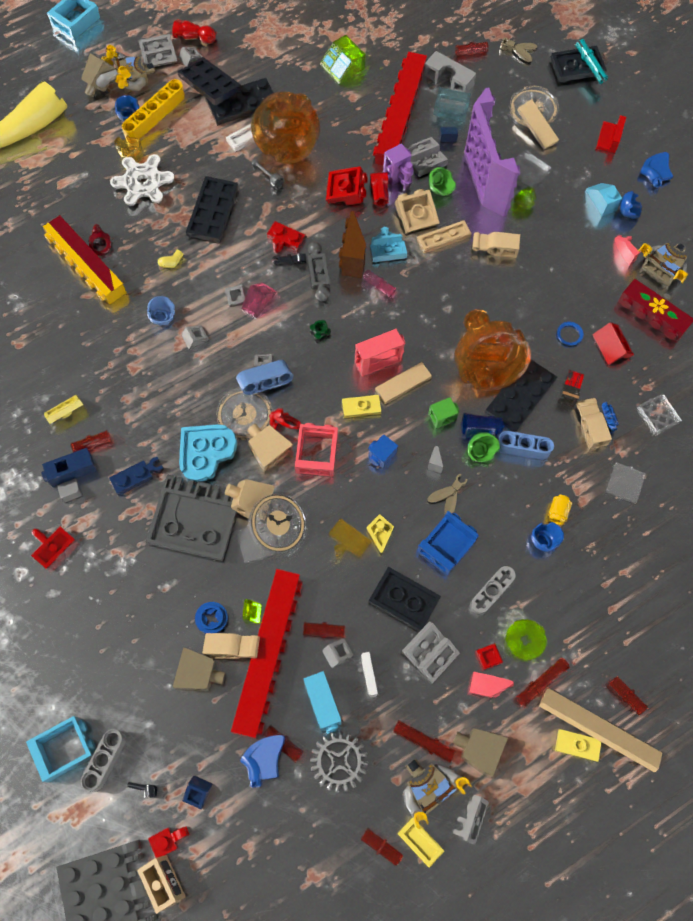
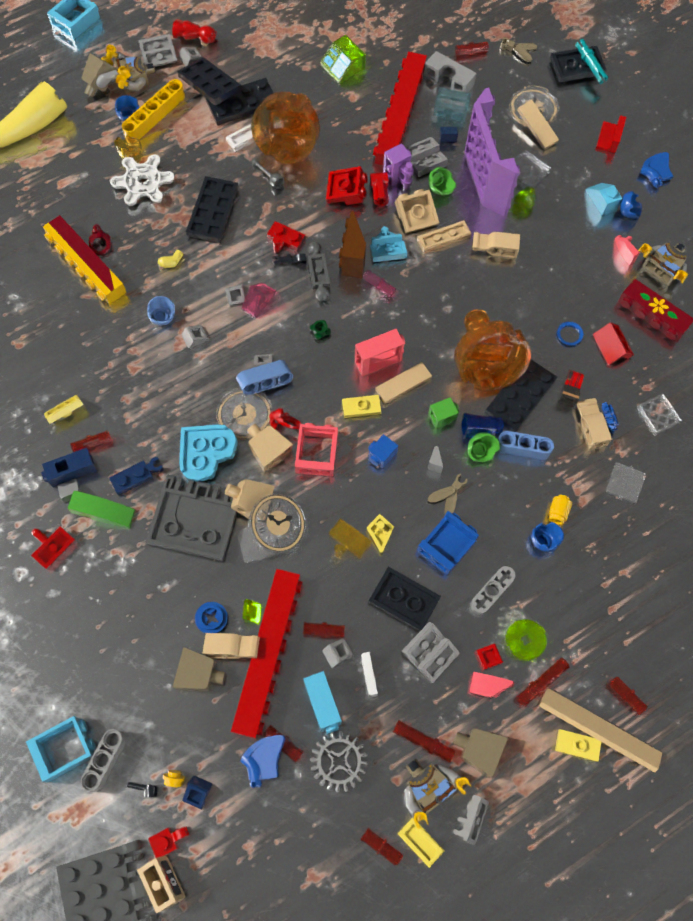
none -> bright green slope [67,490,135,528]
none -> yellow plate [163,770,185,787]

